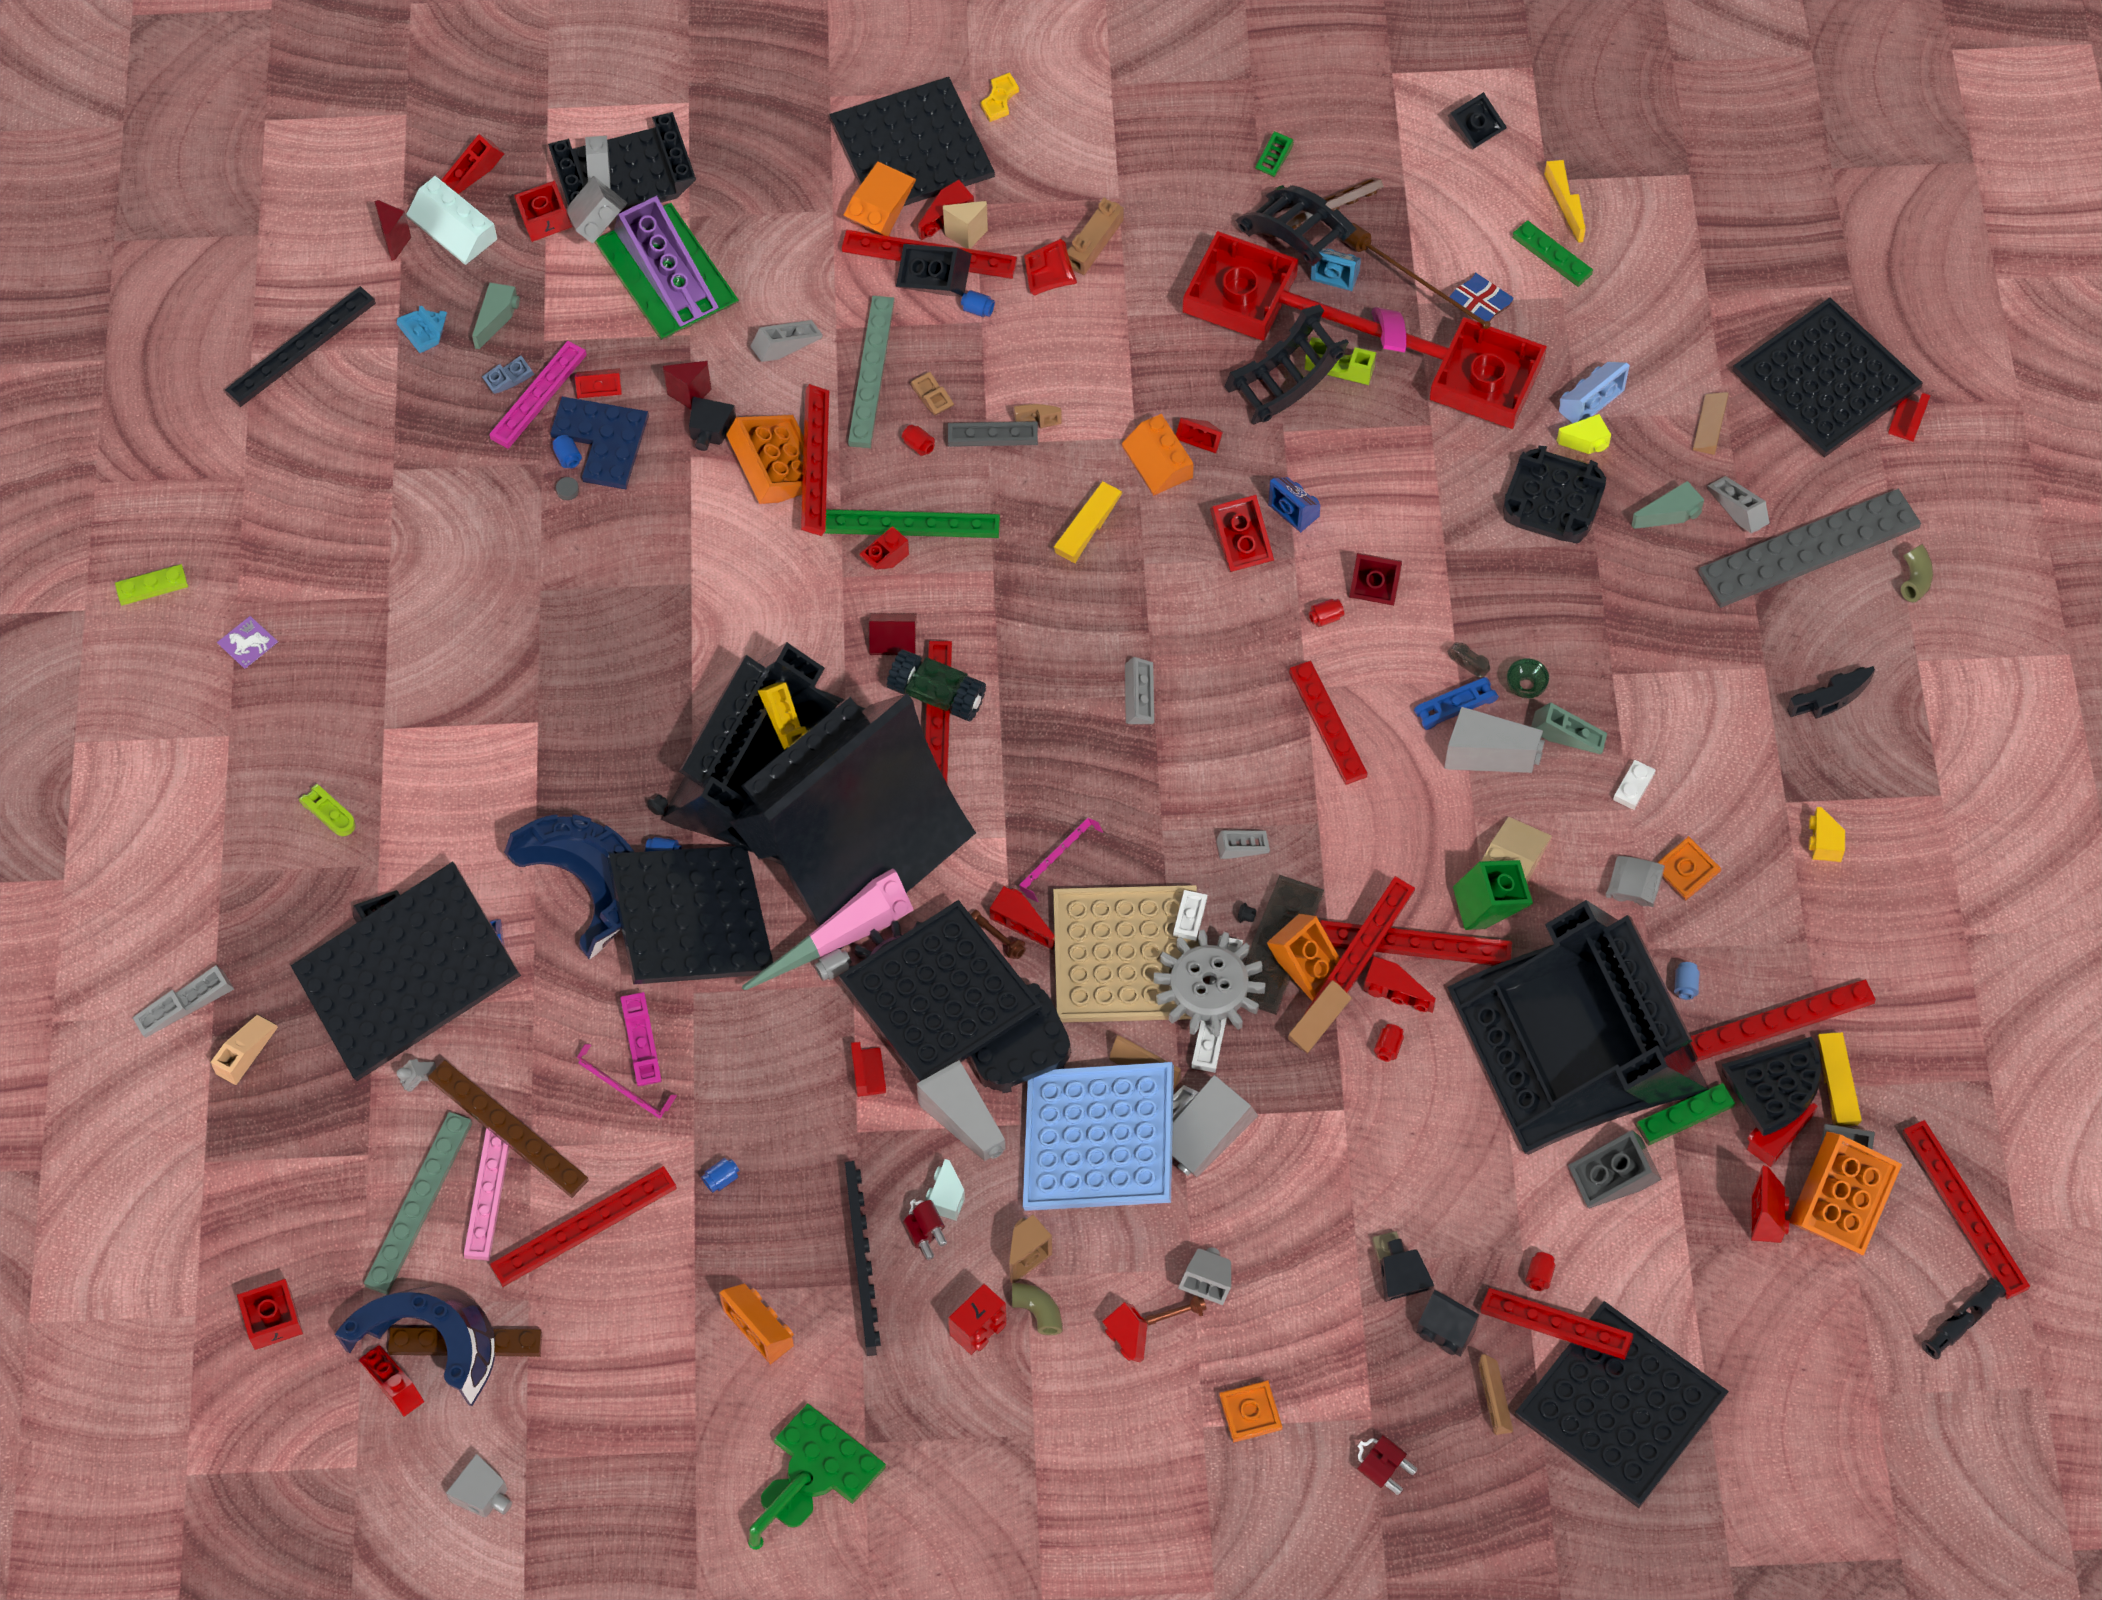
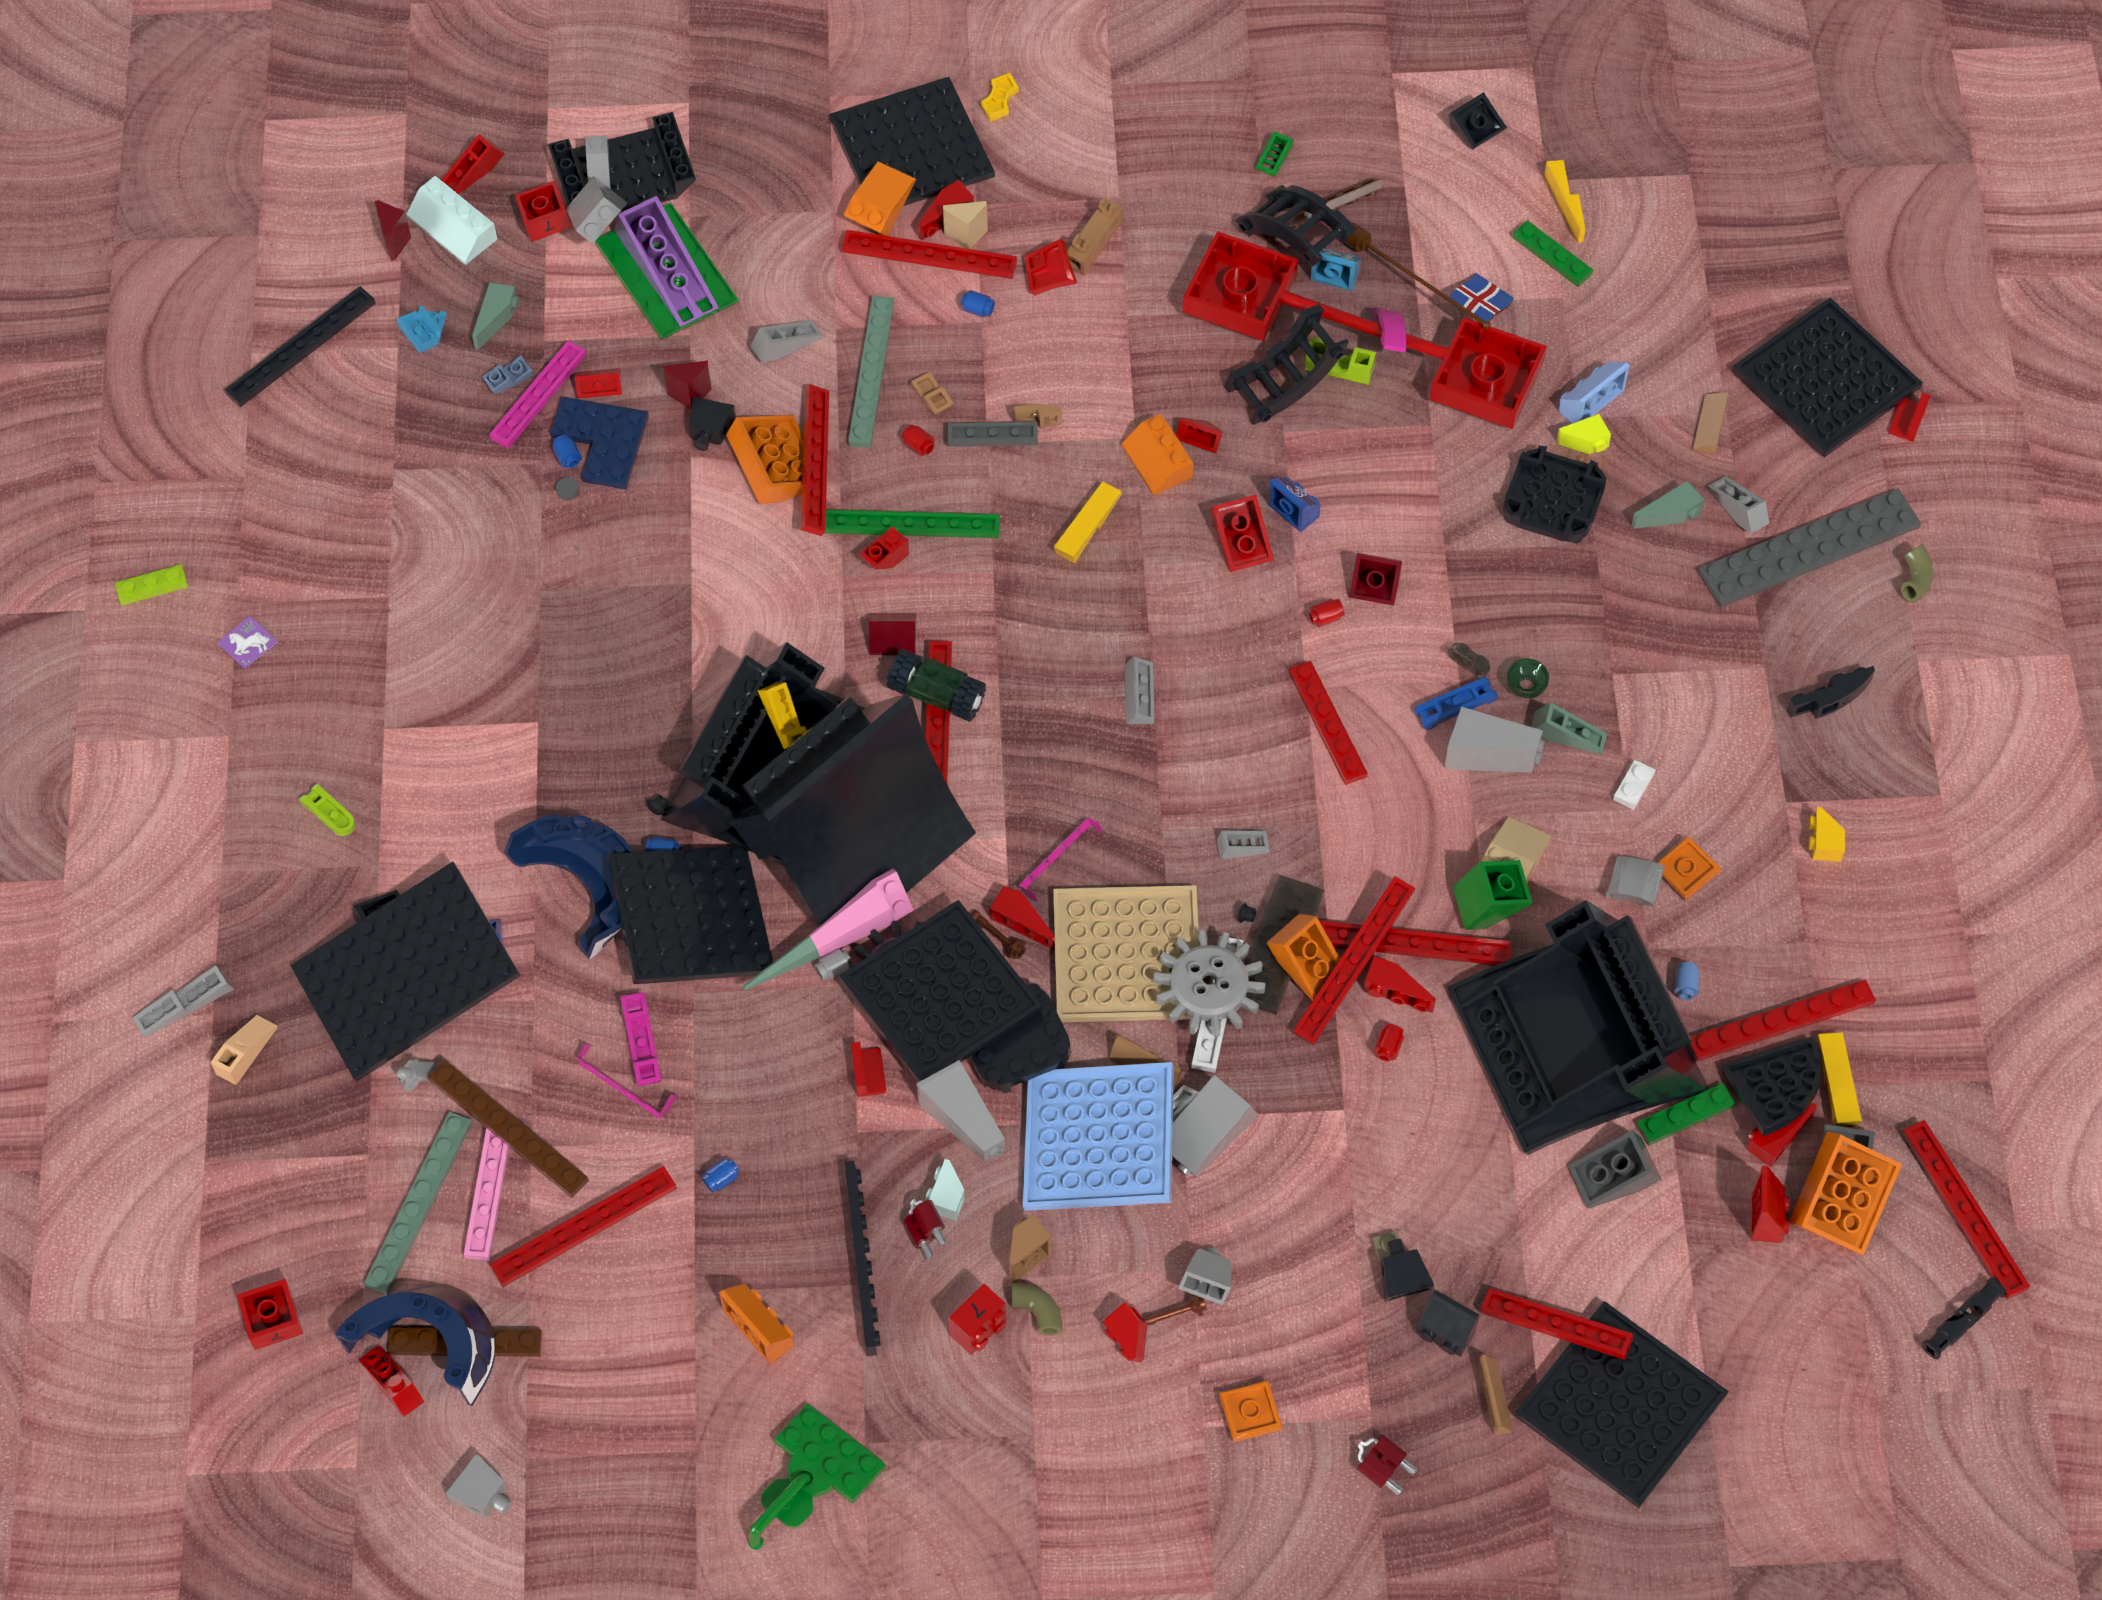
black slope [896,244,972,297] -> none
white plate [1173,890,1208,941] -> none
medium nougat slope [1288,980,1352,1054] -> none
red brick [1525,1252,1556,1291] -> none

